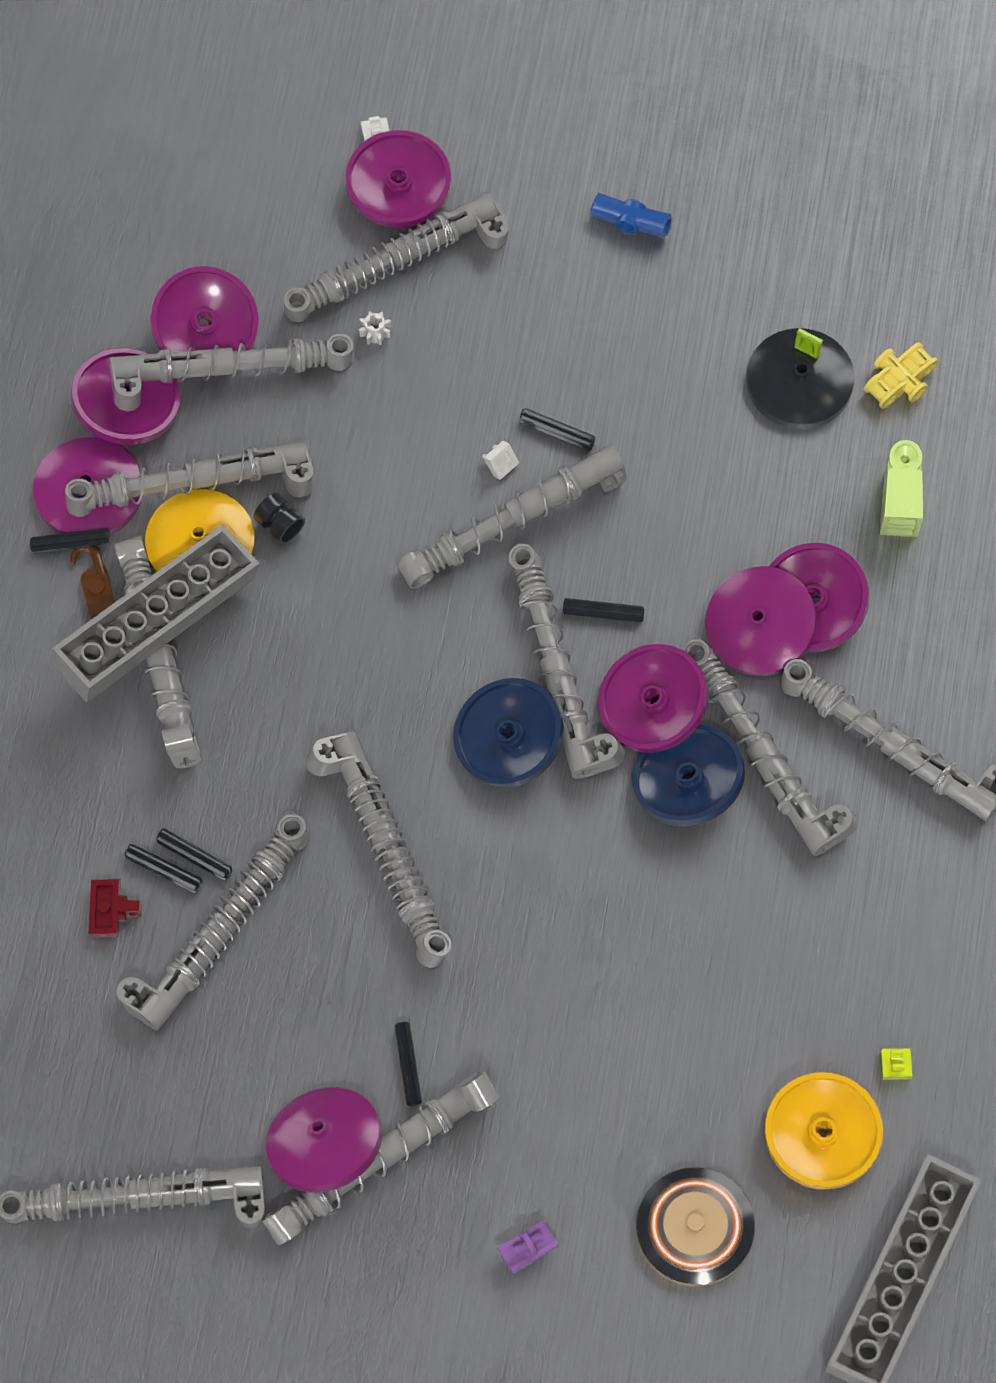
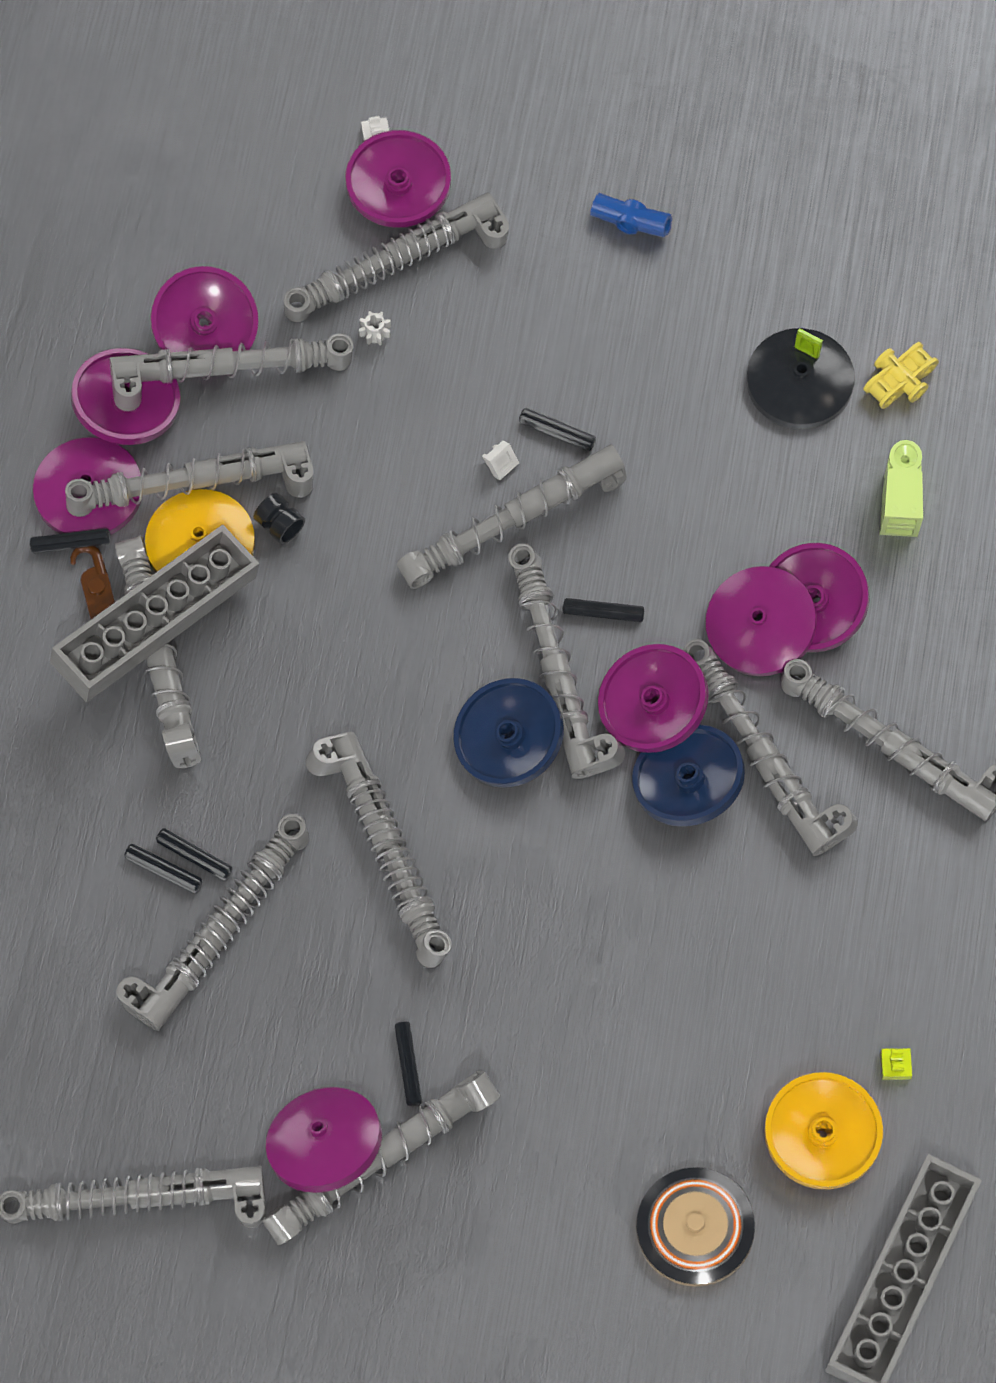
dark red hinge [88,879,142,938] -> none
medium lavender hips [498,1220,559,1274] -> none

